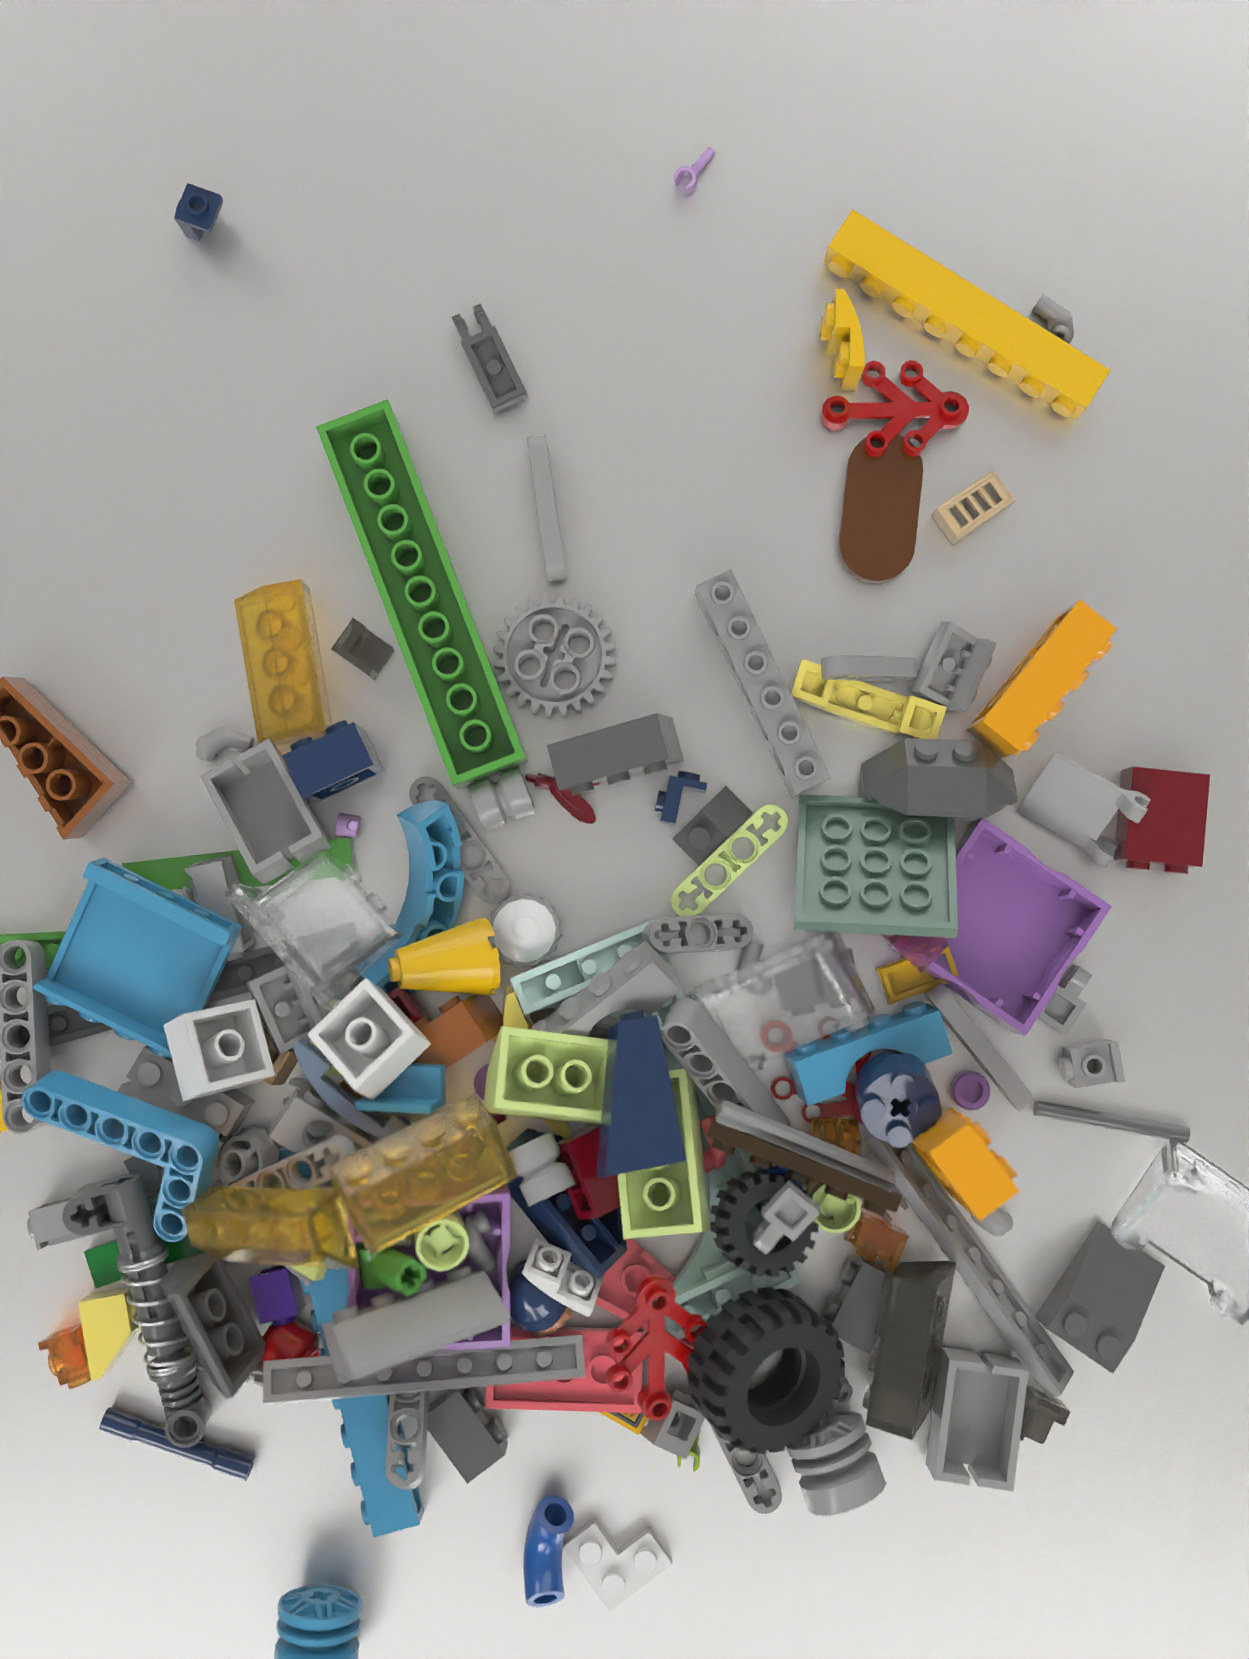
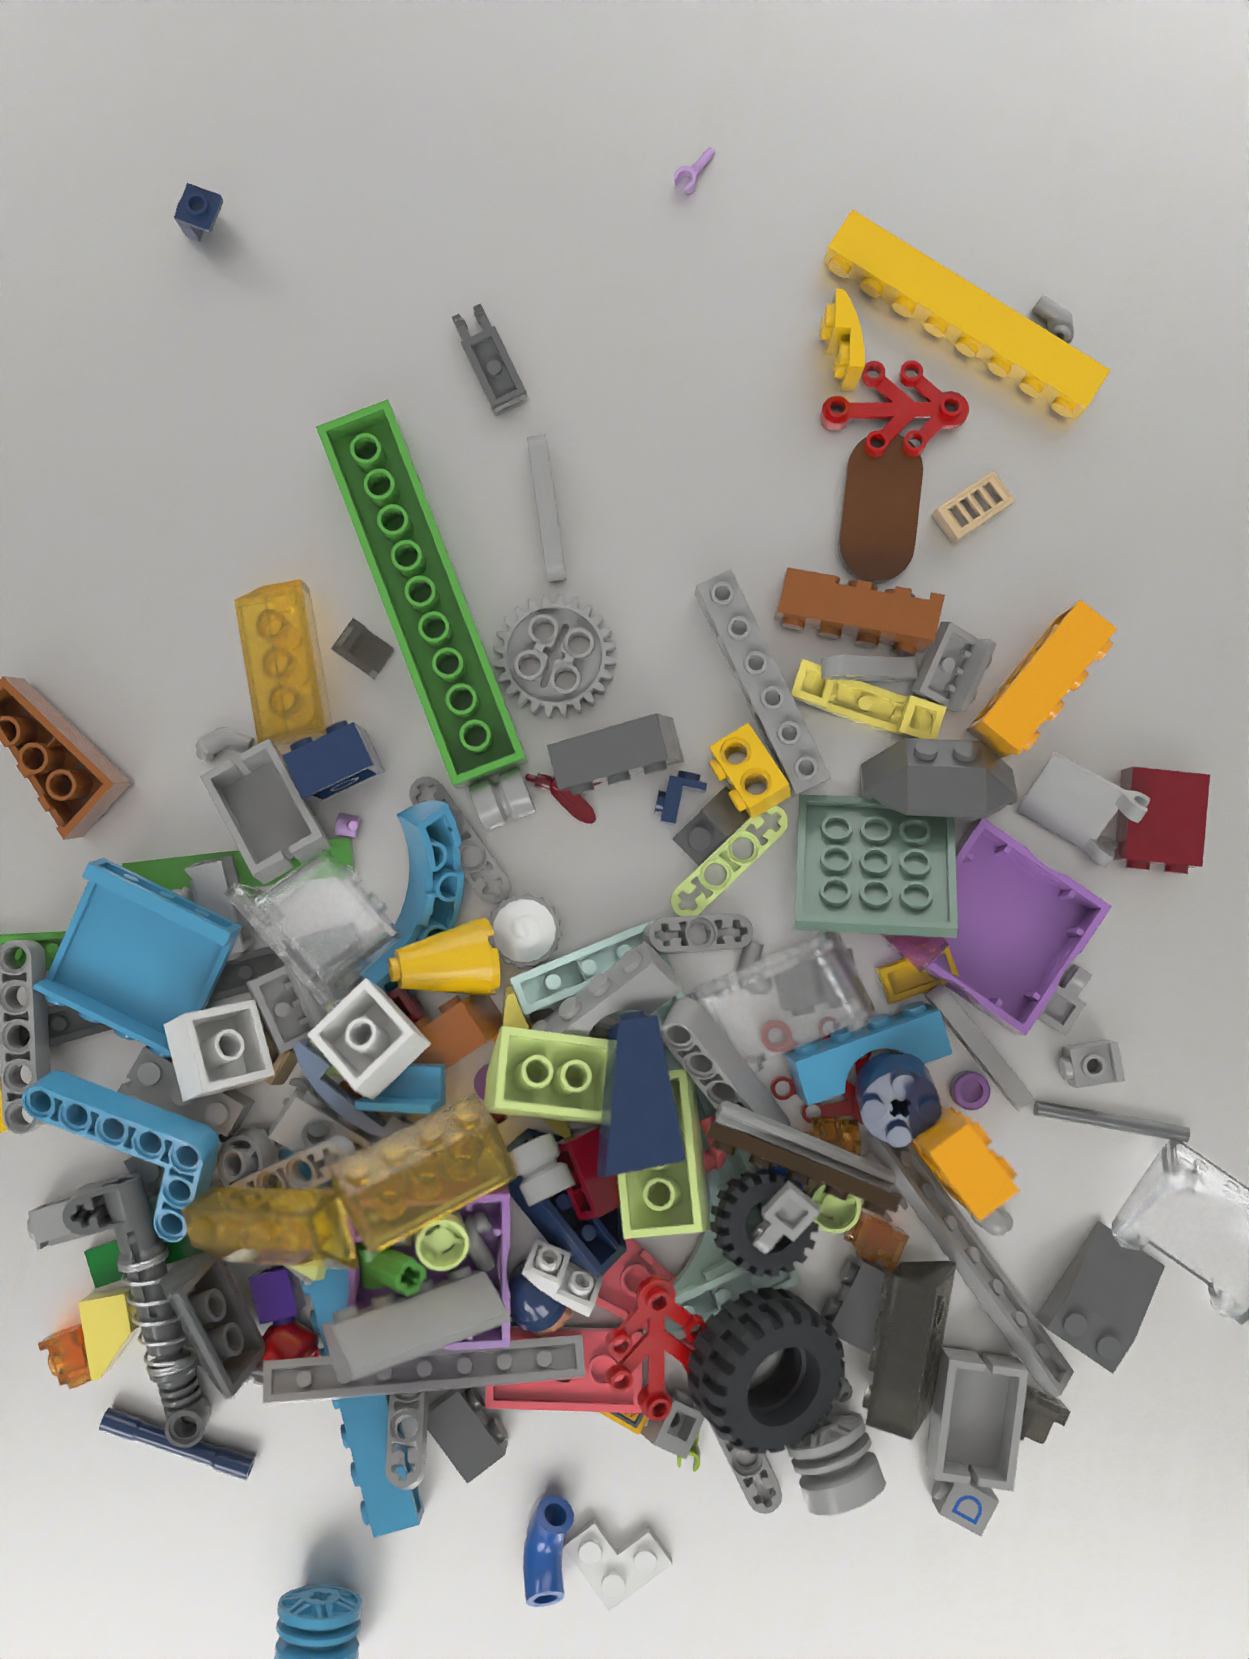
none -> yellow brick [708,723,791,820]
none -> dark orange wedge [774,567,945,656]
none -> light grey brick [931,1476,999,1537]

